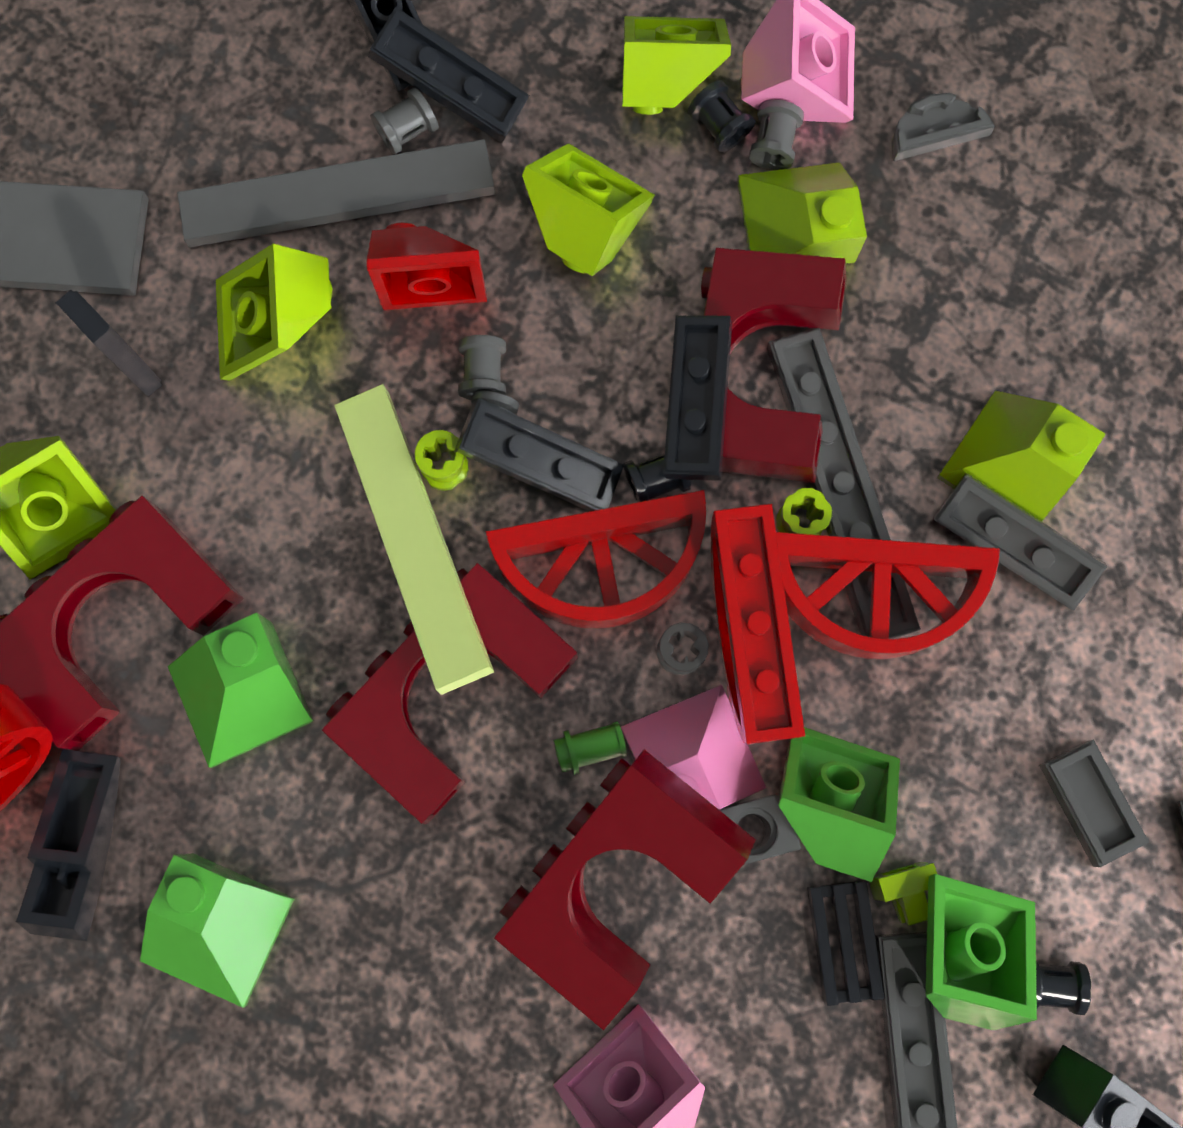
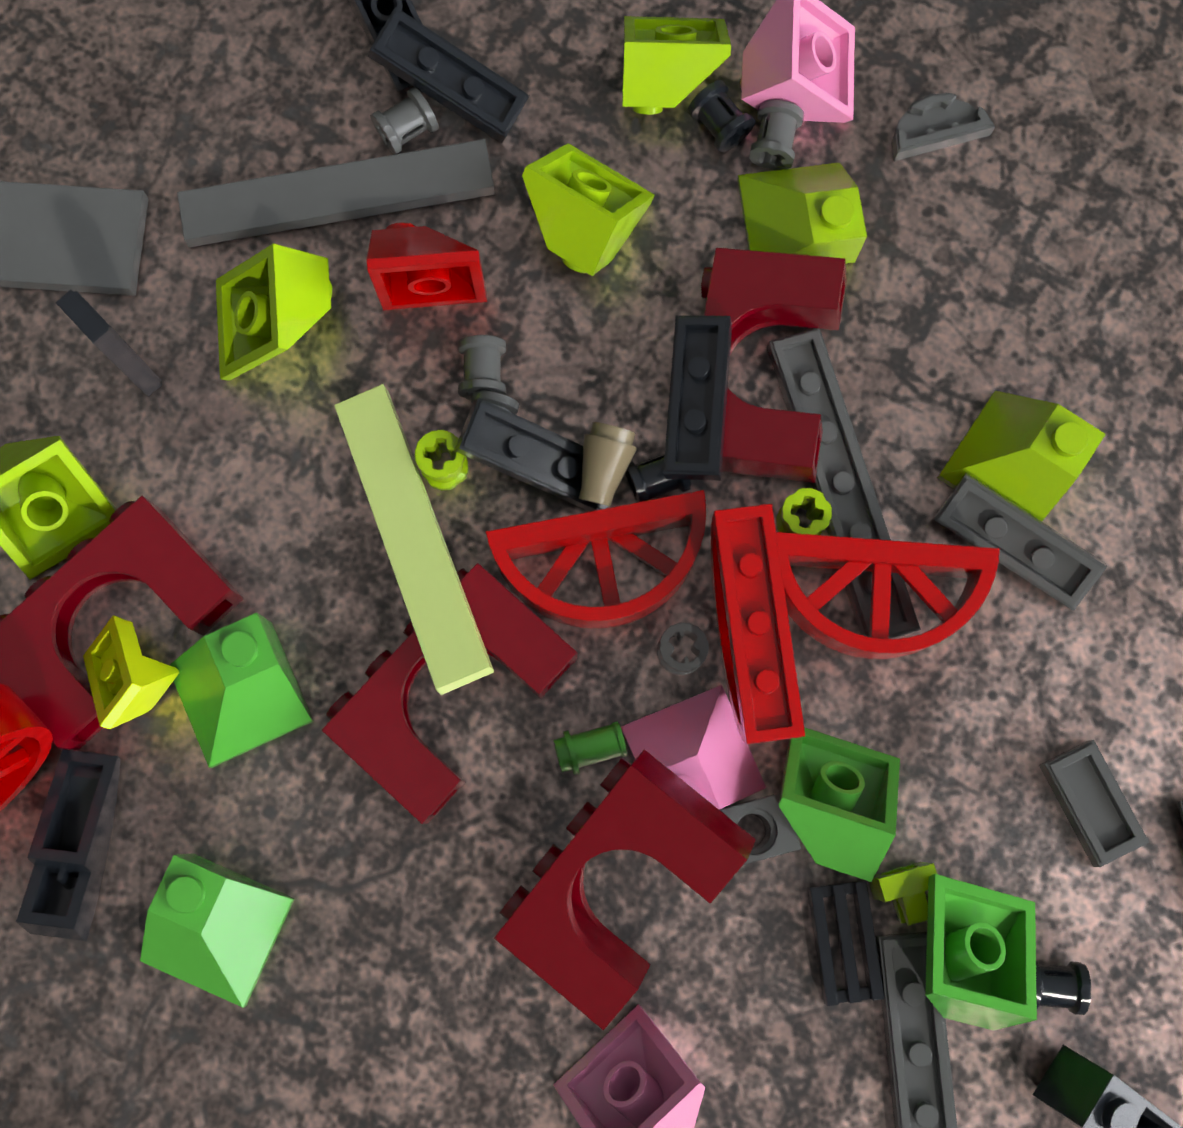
none -> neon yellow slope [83,615,179,729]
none -> dark tan cone [579,422,637,507]

